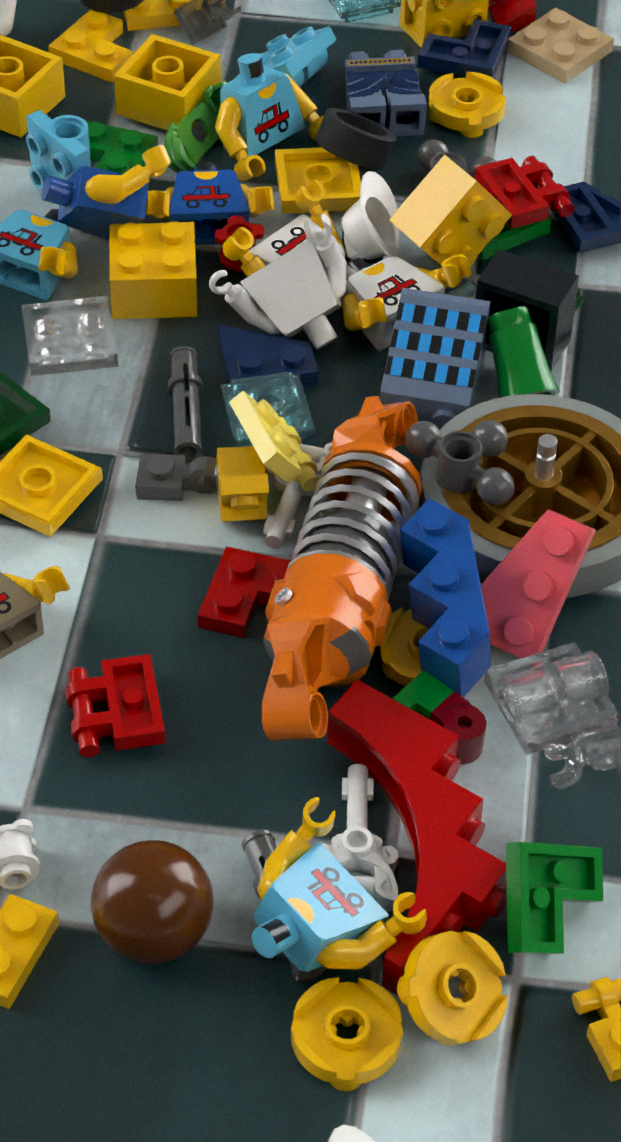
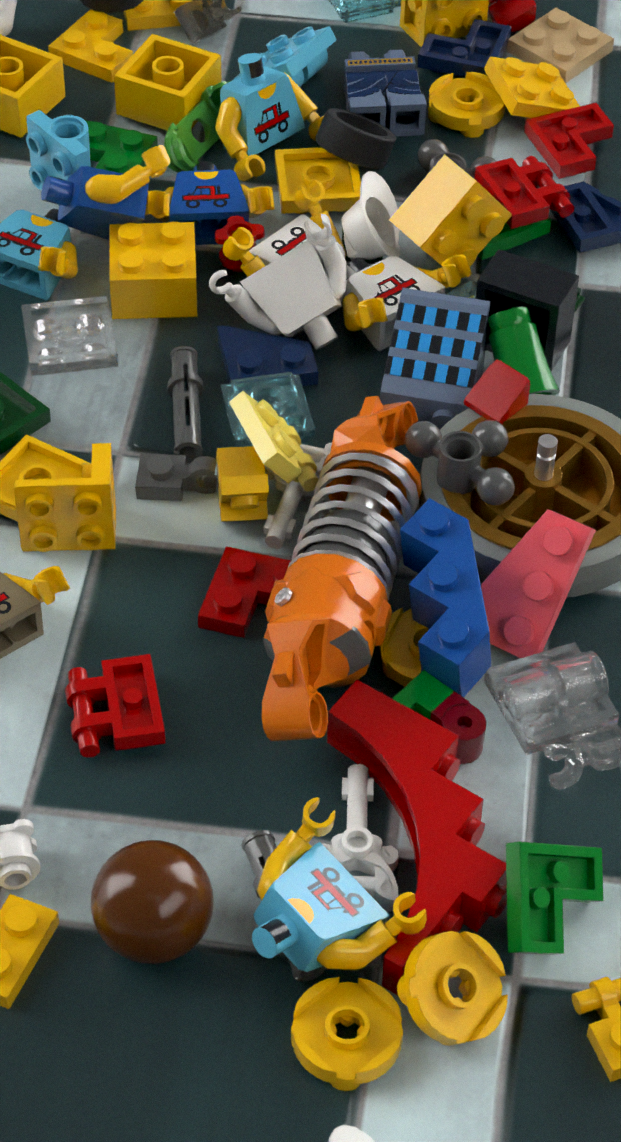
none -> yellow bracket [14,443,116,552]
none -> red slope [464,359,530,424]
none -> yellow plate [484,57,580,118]
none -> red plate [524,103,614,179]

